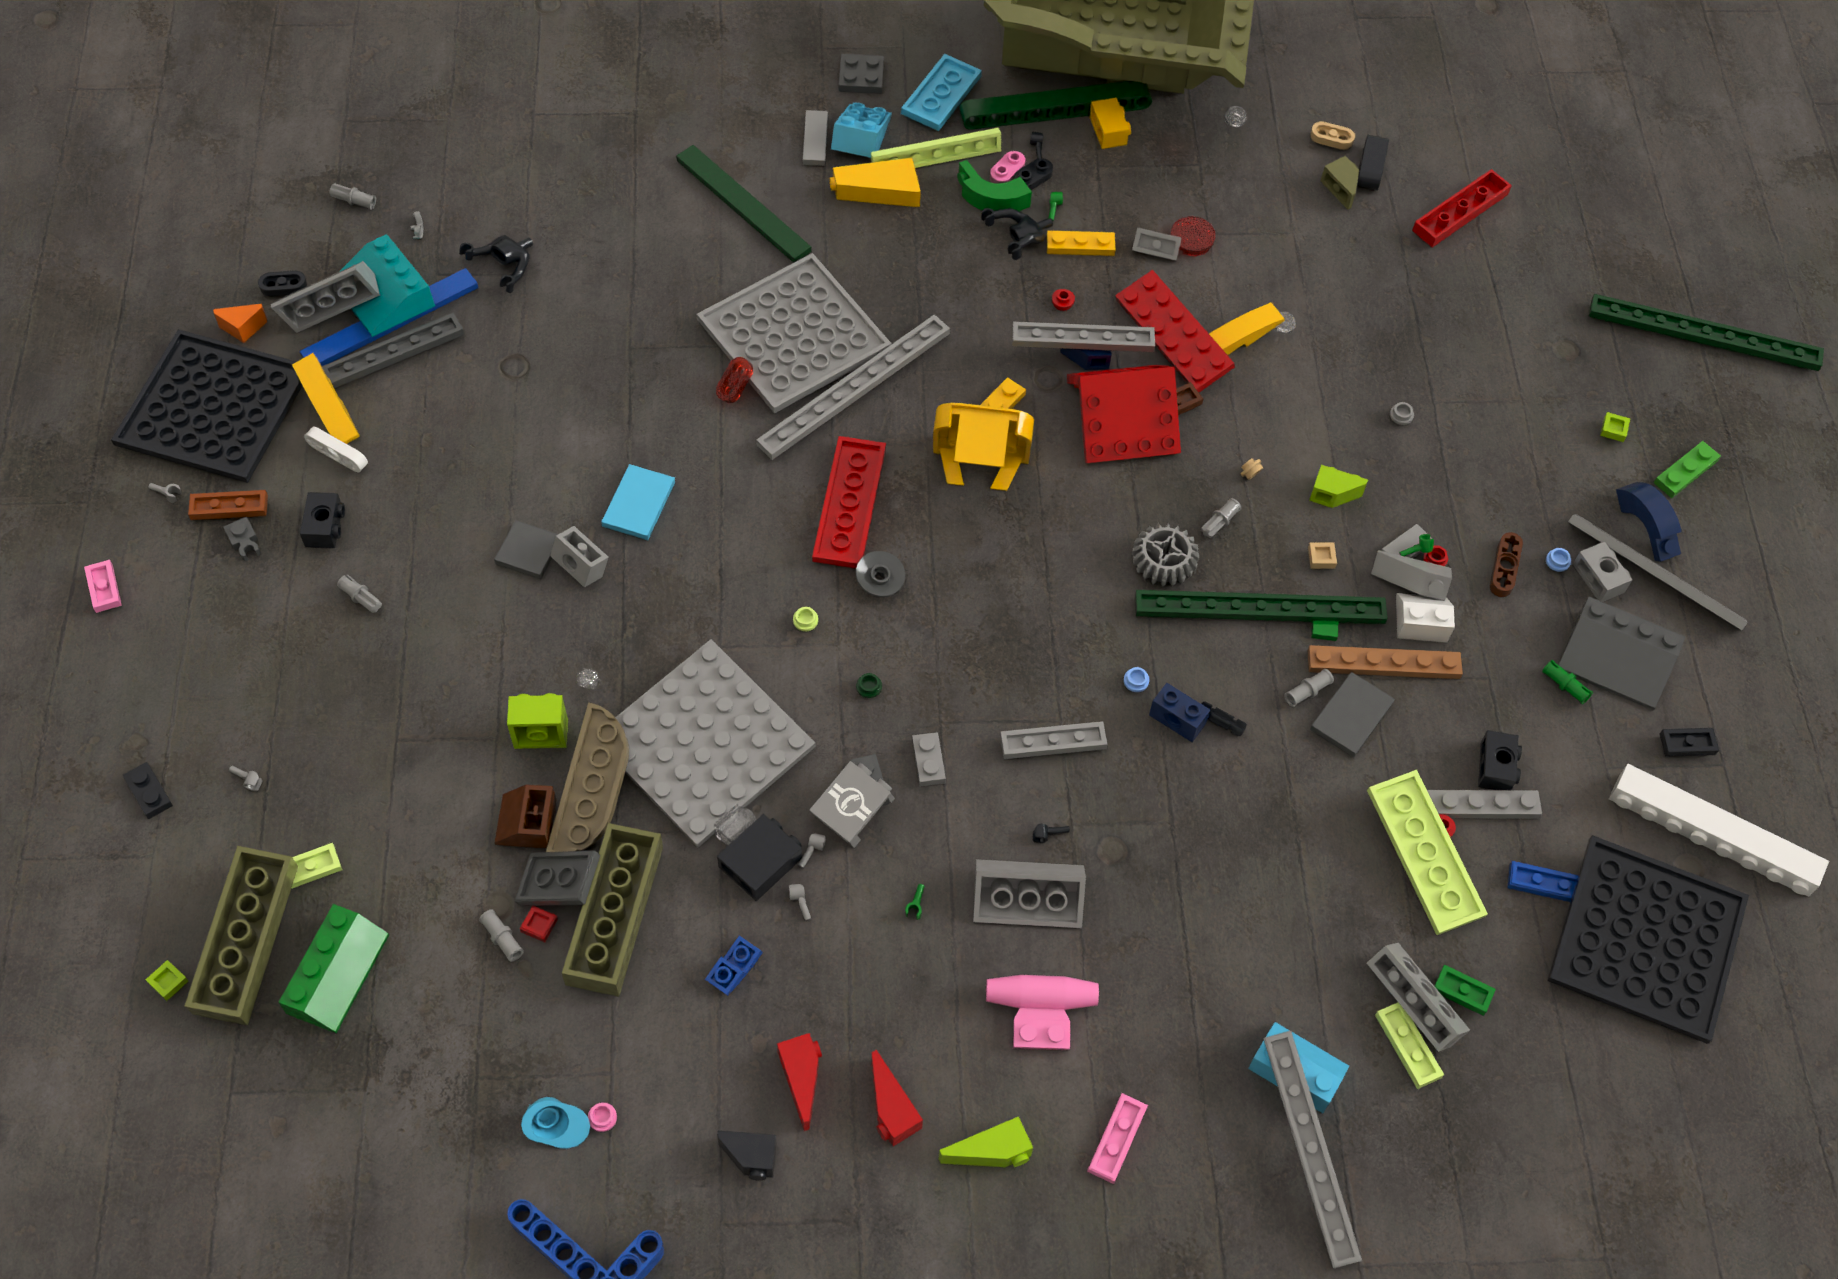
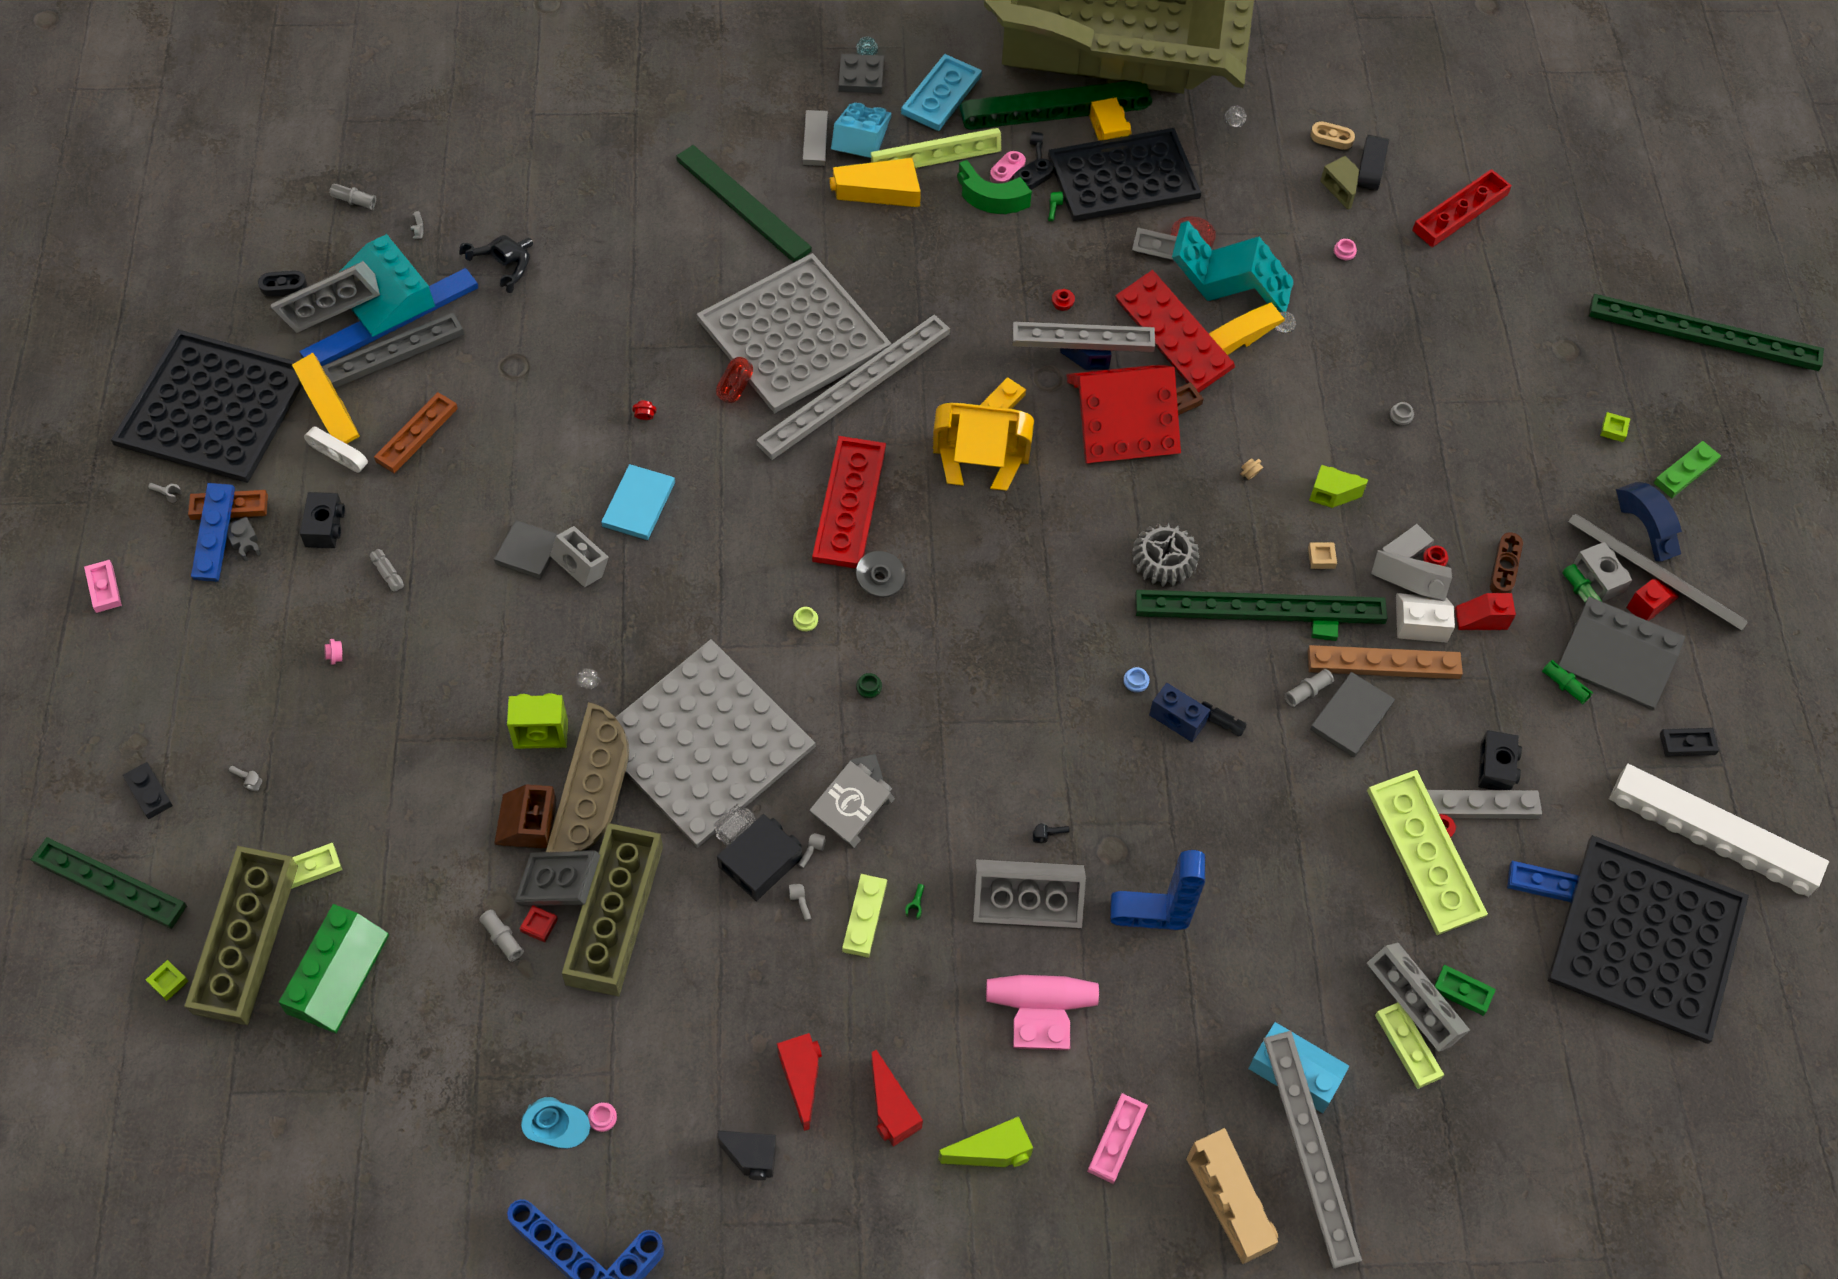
orange slope [213,304,267,343] -> none
light grey axle [337,575,382,613] -> none
blue slope [705,936,763,995] -> none
light grey plate [912,732,946,786] -> none
black piece [981,208,1053,260] -> none
light grey plate [1000,721,1107,759] -> none
yellow plate [1046,231,1115,256] -> none
light grey axle [1201,498,1241,538] -> none
green hand [1399,534,1434,556] -> none
light blue plate [1546,548,1571,572] -> none
none -> dark green plate [30,837,187,929]
none -> blue plate [191,483,235,582]
none -> bright pink plate [324,639,342,665]
none -> light grey axle [370,549,404,592]
none -> dark orange plate [374,392,458,474]
none -> red plate [632,401,657,420]
none -> yellowish green plate [842,874,887,958]
none -> clear light blue plate [856,37,878,55]
none -> black plate [1048,128,1202,222]
none -> blue beam [1110,850,1205,930]
none -> teal bracket [1172,221,1293,316]
none -> tan wedge [1186,1128,1278,1264]
none -> bright pink plate [1334,239,1357,260]
none -> red slope [1455,593,1516,630]
none -> green axle [1562,564,1602,603]
none -> red slope [1626,579,1679,621]

